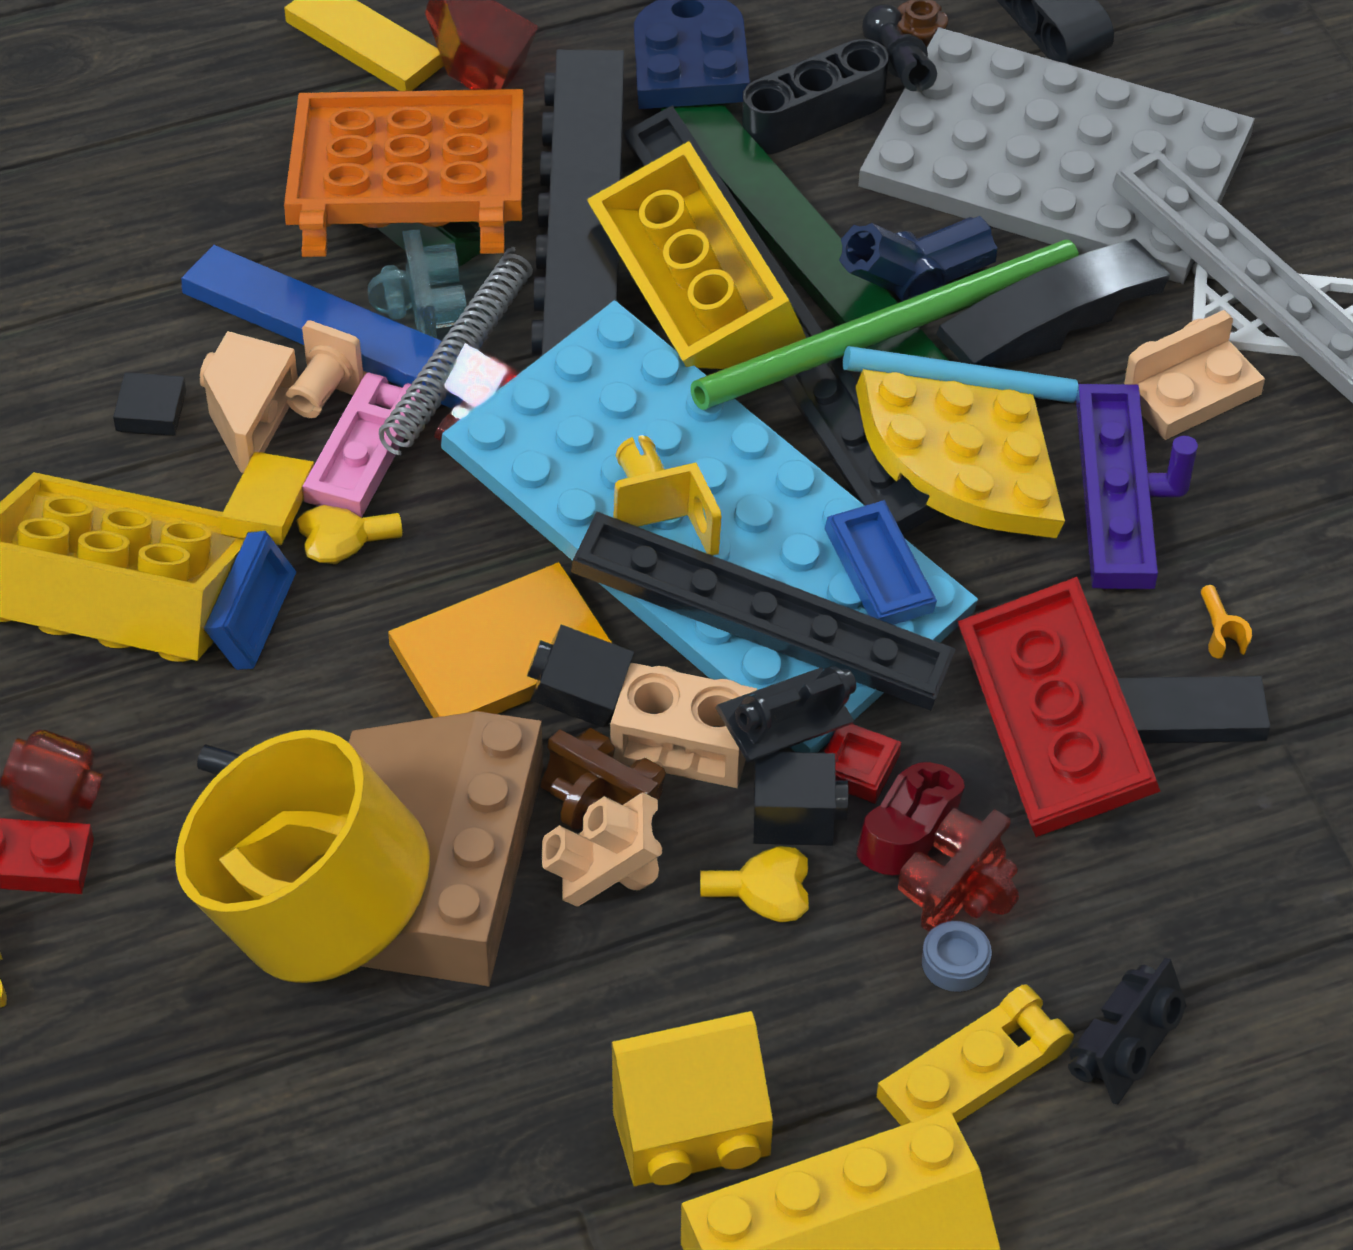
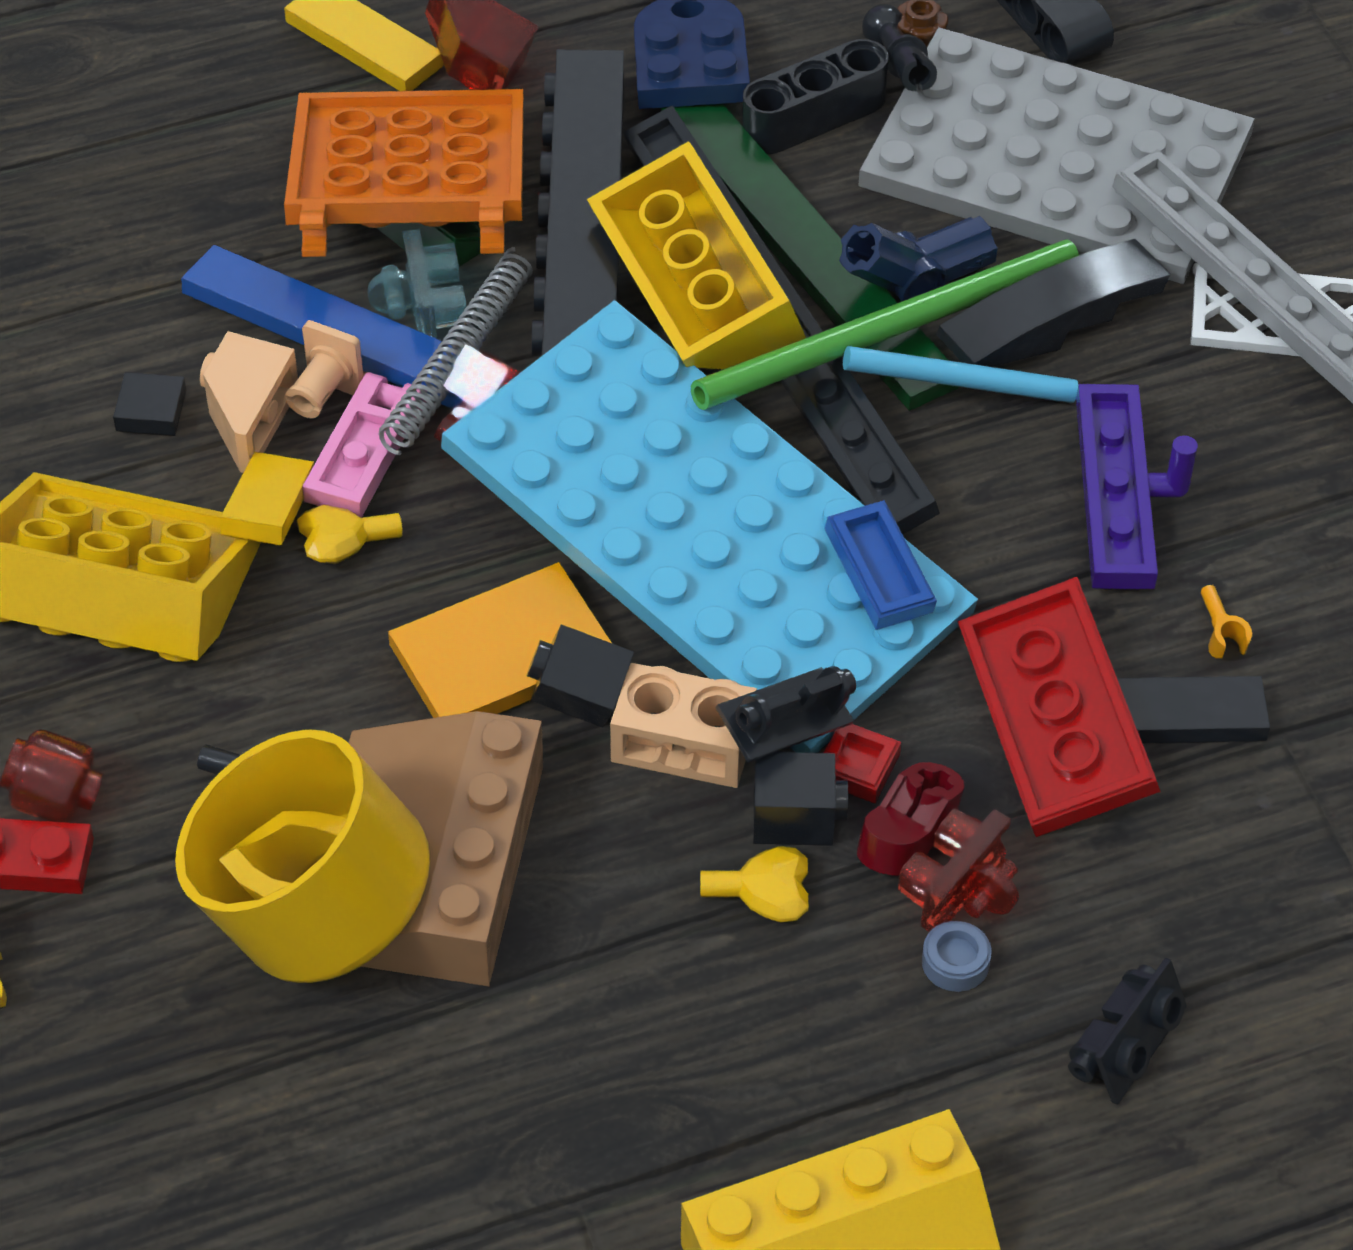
blue tile [204,531,296,670] -> none
reddish brown hips [541,728,666,829] -> none
light nougat hips [542,792,662,907] -> none
black tile [571,512,956,711] -> none
yellow slope [612,1011,773,1186] -> none
yellow bracket [613,435,722,556] -> none
yellow plate [856,369,1065,538] -> none
yellow plate [877,984,1074,1126] -> none
light nougat bracket [1124,310,1265,440] -> none

